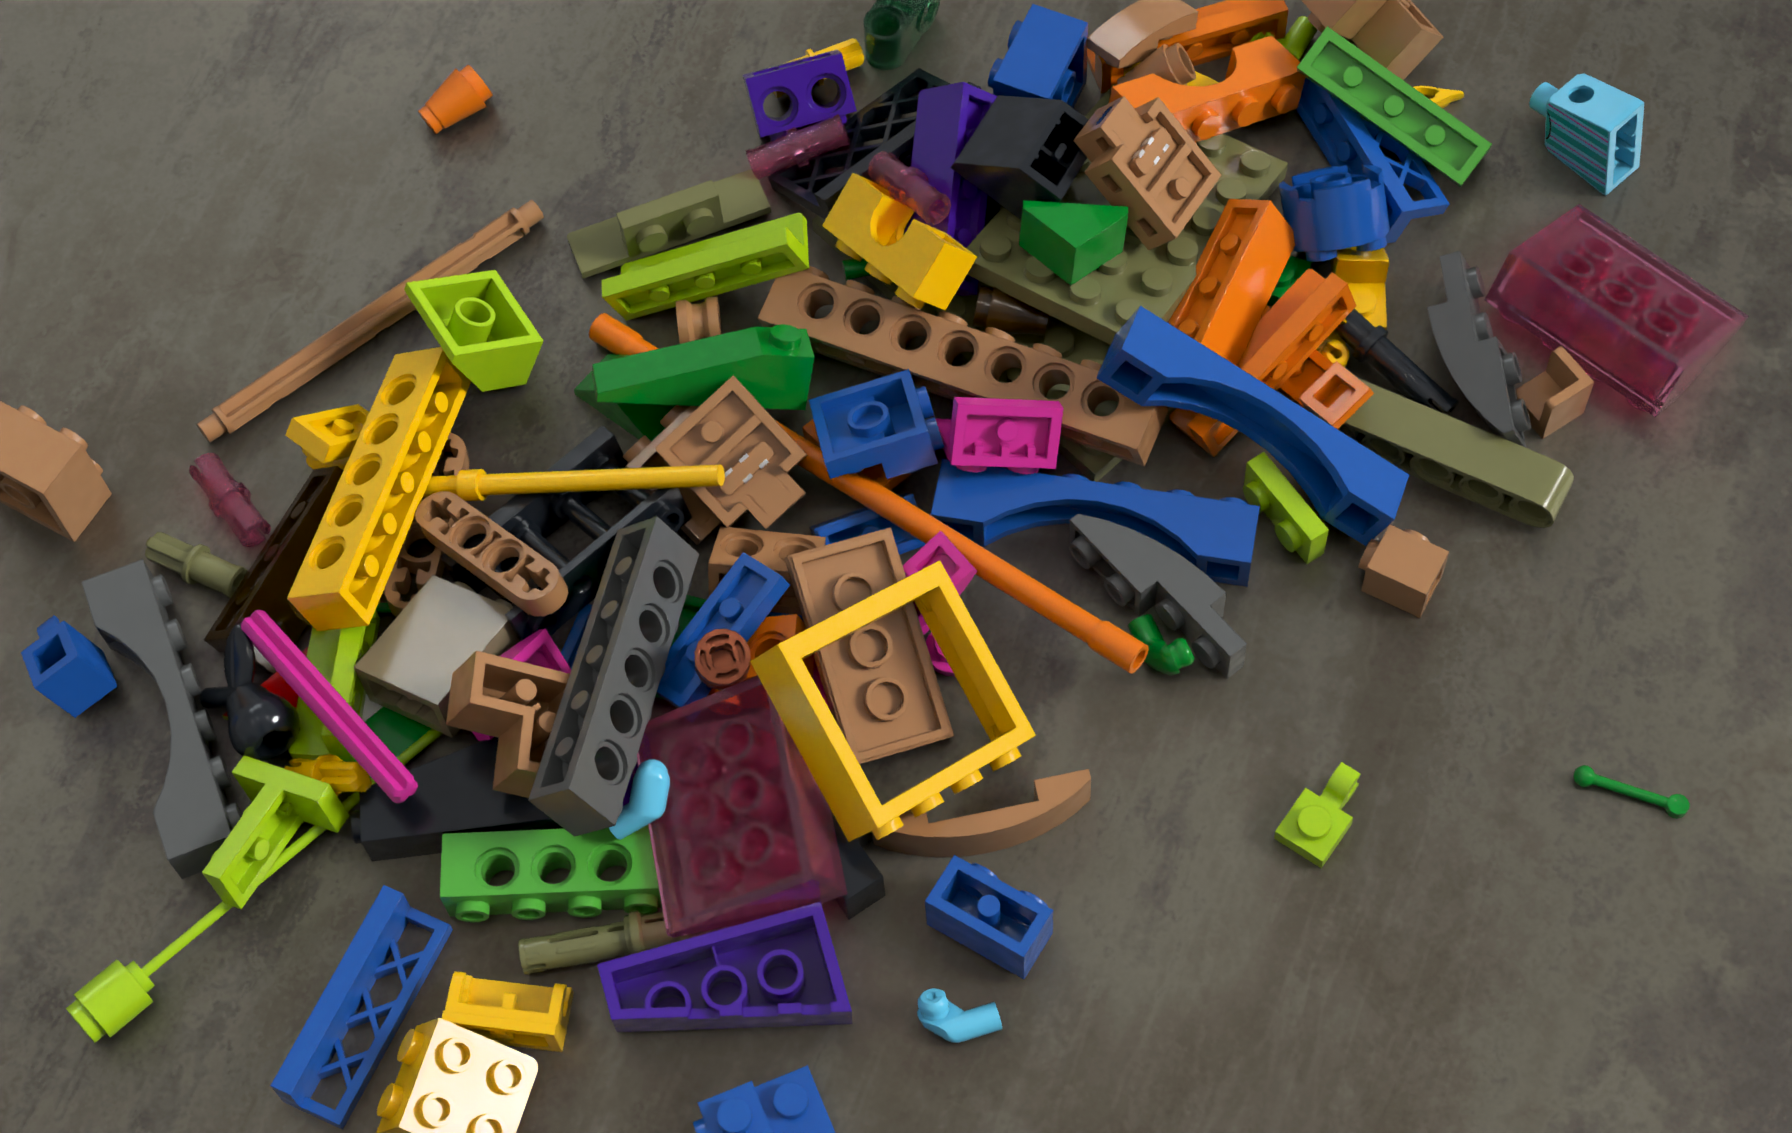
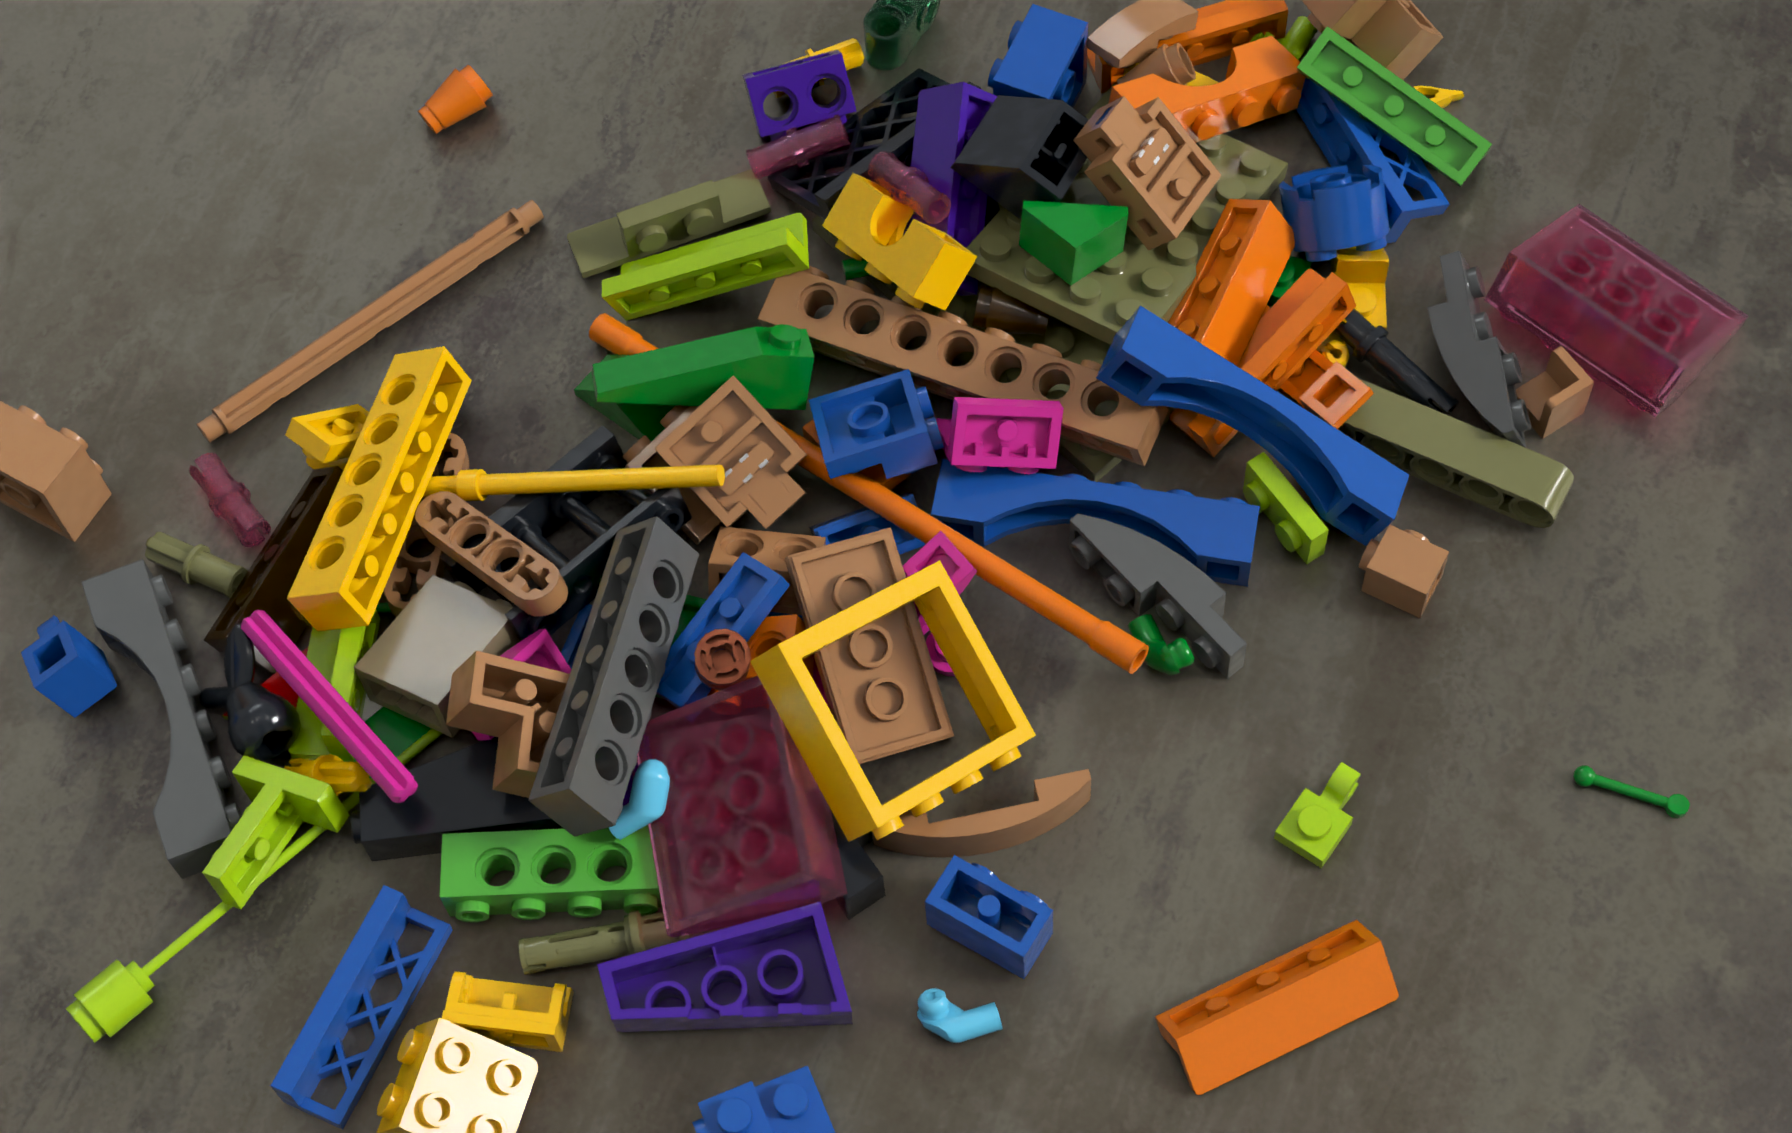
lime slope [404,270,543,392] -> none
medium nougat wheel [676,297,722,344] -> none
medium azure torso [1529,73,1645,196] -> none
none -> orange panel [1155,919,1399,1095]

